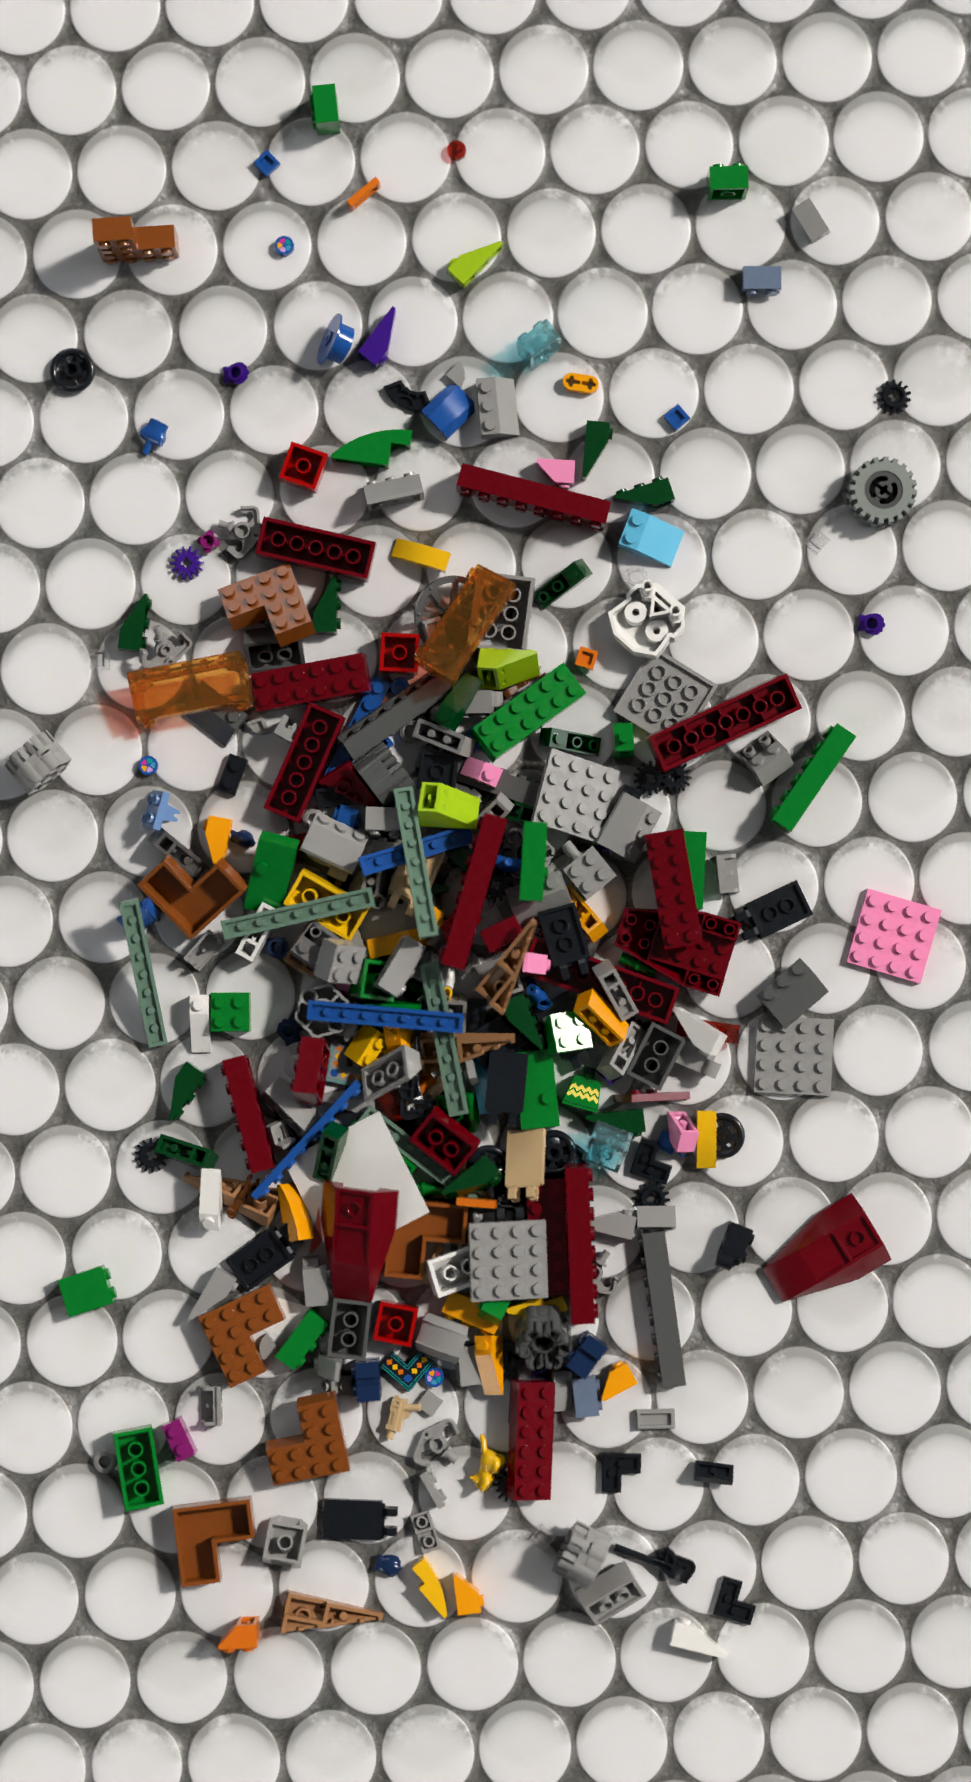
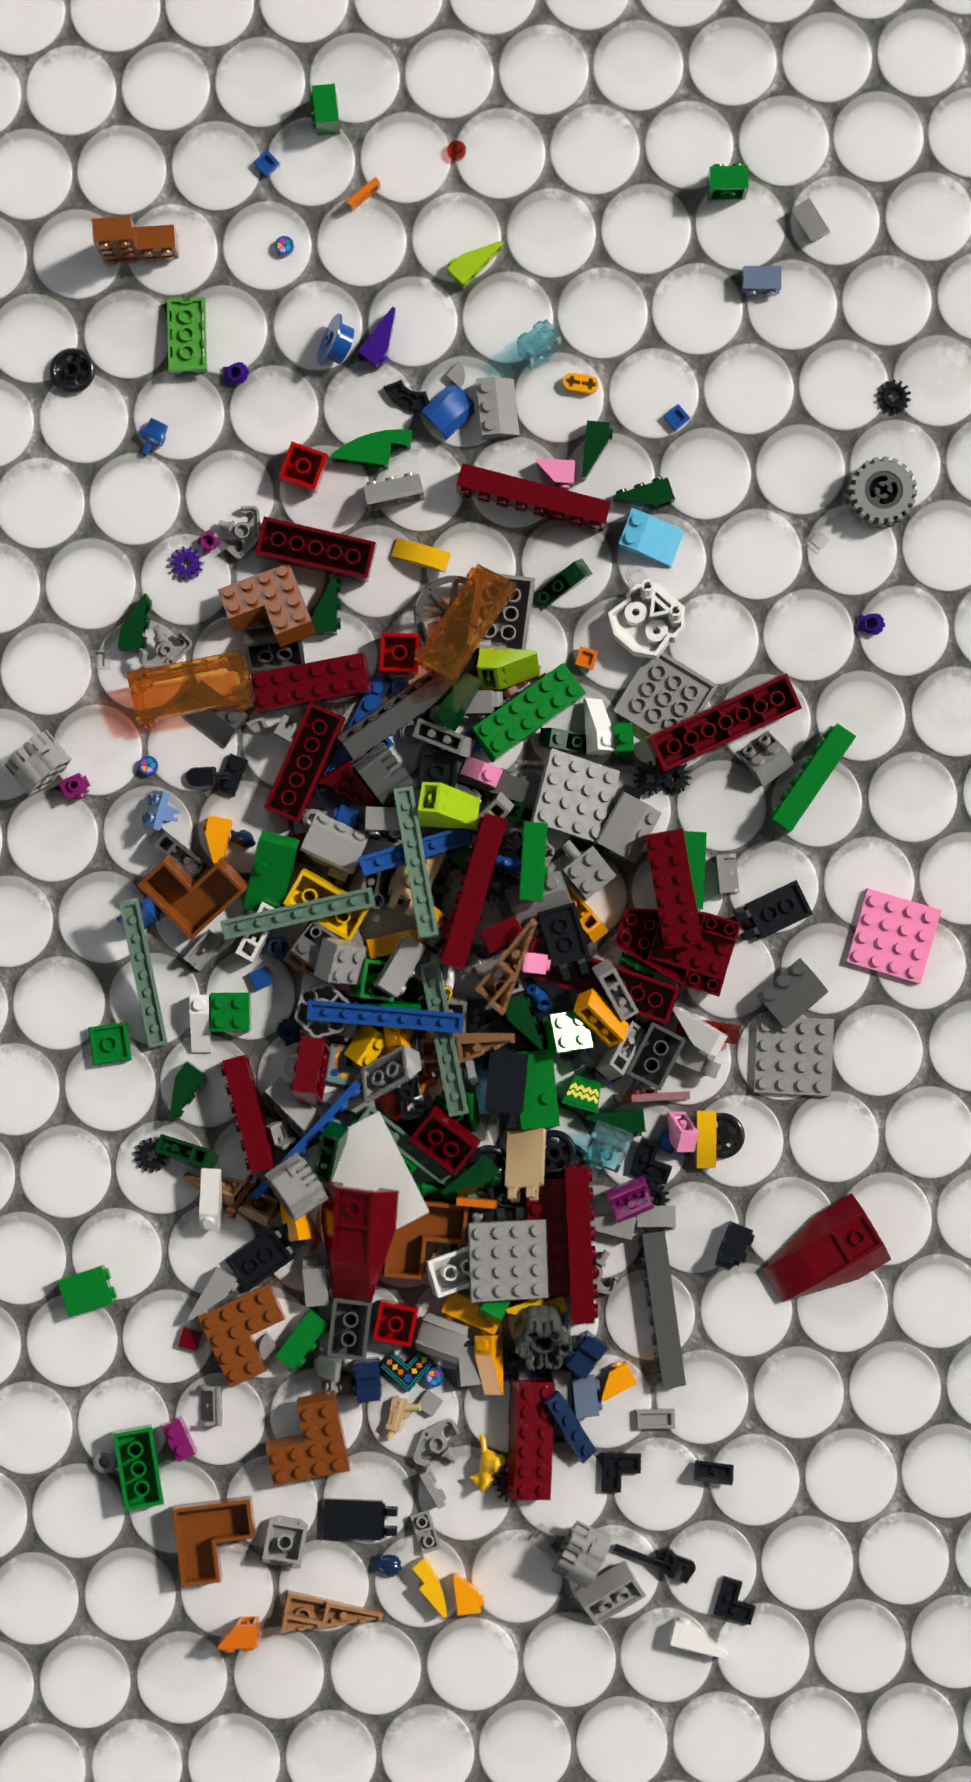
none -> magenta brick [59,773,91,801]
none -> green plate [88,1022,132,1065]
none -> bright green piece [167,297,207,374]
none -> dark red tile [178,1327,202,1351]
none -> black piece [186,766,231,787]
none -> blue tile [249,966,274,991]
none -> light grey piece [264,1153,328,1221]
none -> dark blue plate [543,1390,597,1463]
none -> white slope [583,698,615,756]
none -> magenta brick [607,1175,654,1223]

